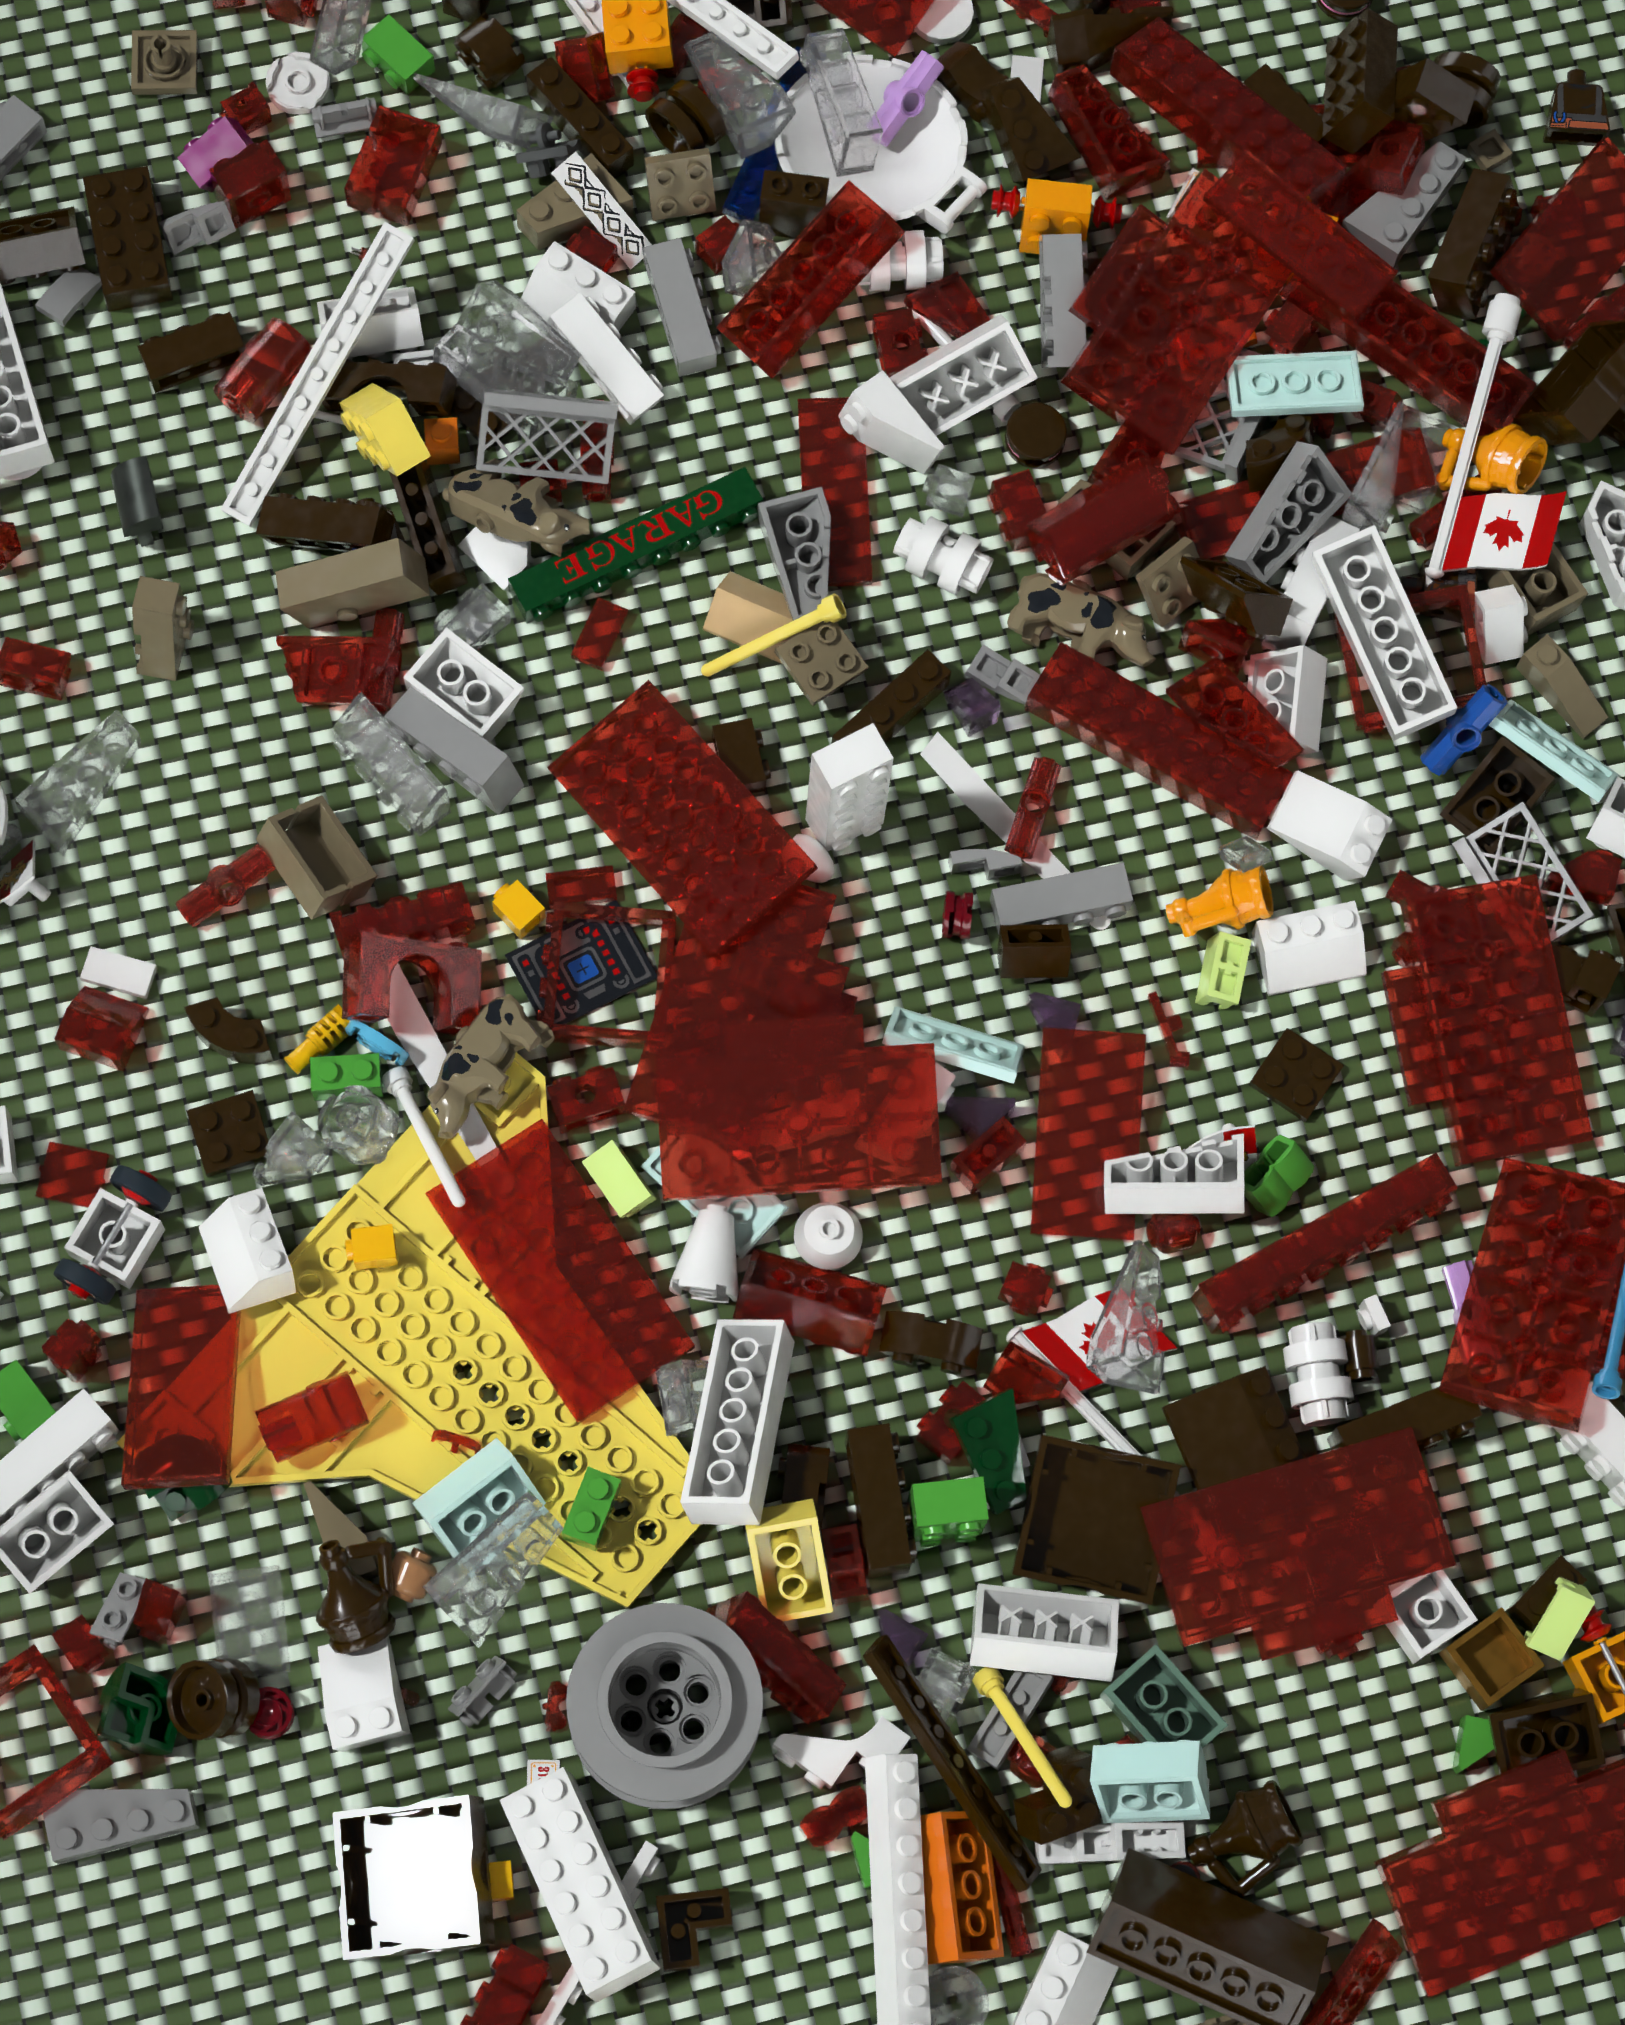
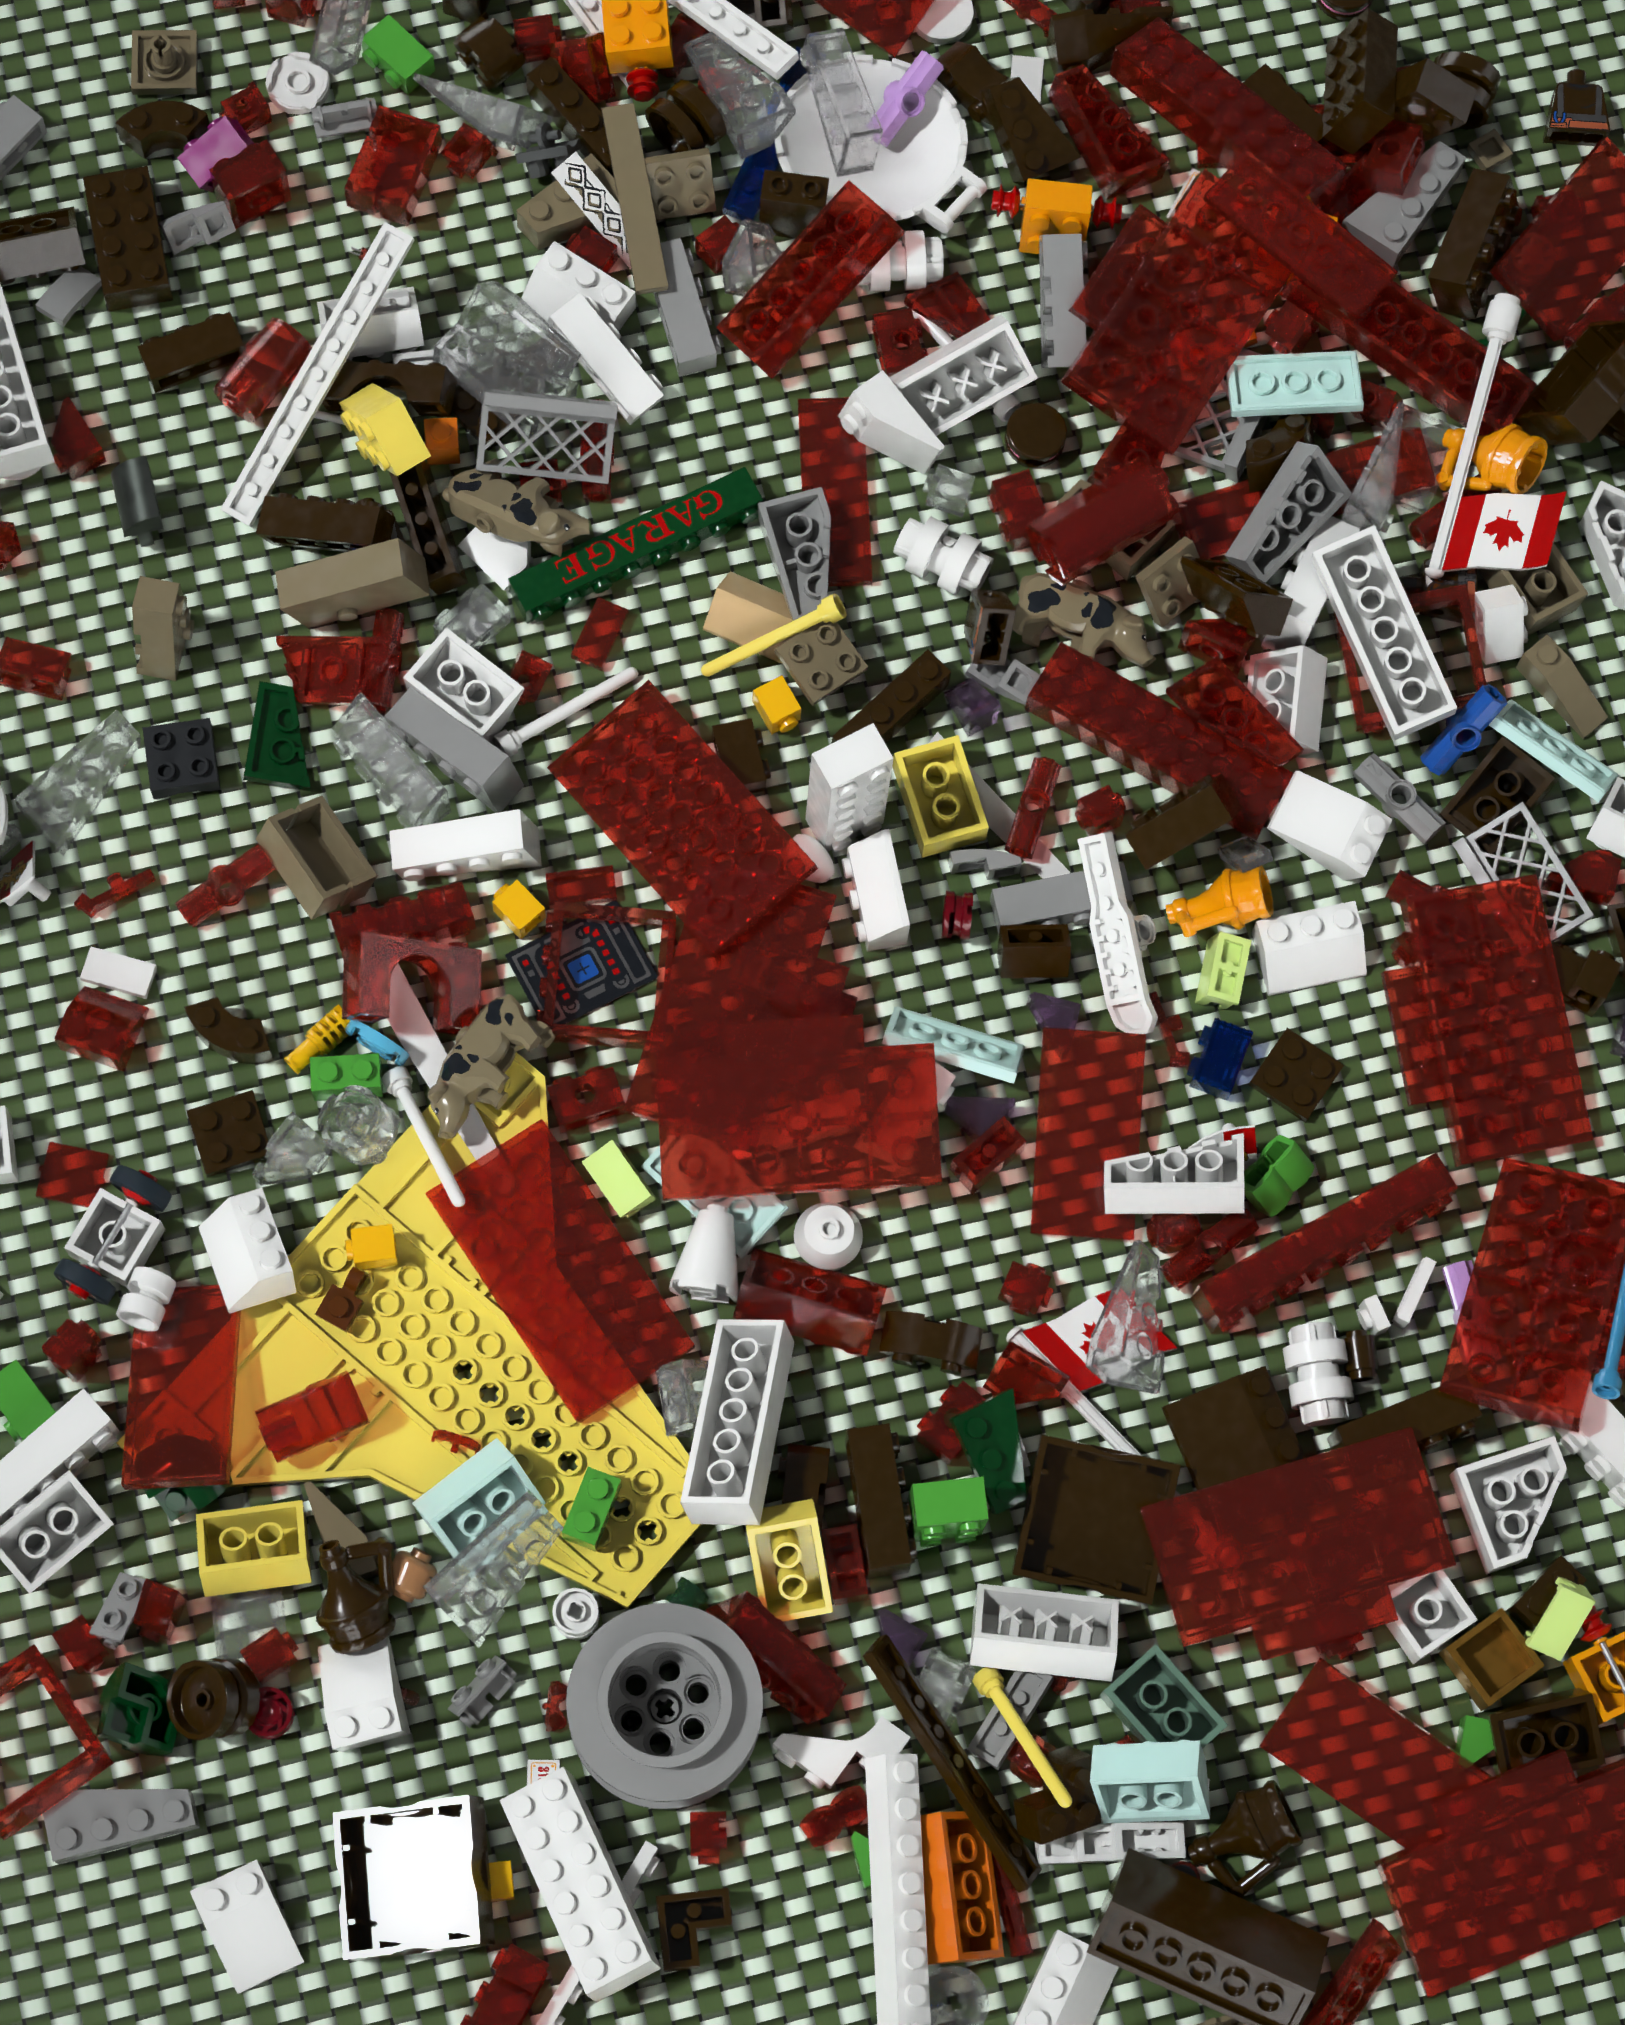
none -> clear red slope [51,397,106,481]
none -> clear red piece [74,869,156,918]
none -> dark brown brick [115,101,209,159]
none -> white wheel [116,1267,176,1331]
none -> black brick [142,718,221,799]
none -> white slope [190,1859,304,1994]
none -> light yellow brick [196,1500,312,1597]
none -> clear red brick [240,1627,299,1685]
none -> dark green wing [243,681,311,791]
none -> reddish brown plate [315,1266,367,1333]
none -> white wedge [389,809,542,881]
none -> clear red brick [440,123,499,179]
none -> white piece [493,667,638,757]
none -> clear red brick [508,650,553,706]
none -> clear red brick [513,14,562,63]
none -> white wheel [552,1588,600,1640]
none -> dark tan tile [602,103,668,295]
none -> clear green wheel [664,1577,709,1608]
none -> clear red brick [690,1811,727,1865]
none -> yellow brick [752,675,802,735]
none -> white slope [842,829,910,952]
none -> light yellow brick [892,735,989,858]
none -> dark brown torso [964,589,1016,666]
none -> clear red brick [1075,785,1126,836]
none -> white piece [1077,832,1158,1037]
none -> dark brown brick [1125,773,1243,870]
none -> clear red piece [1159,1208,1260,1291]
none -> clear blue brick [1186,1018,1253,1101]
none -> clear red tile [1259,1657,1499,1871]
none -> light grey piece [1353,753,1446,844]
none -> white tile [1392,1257,1437,1329]
none -> white brick [1449,1436,1567,1575]

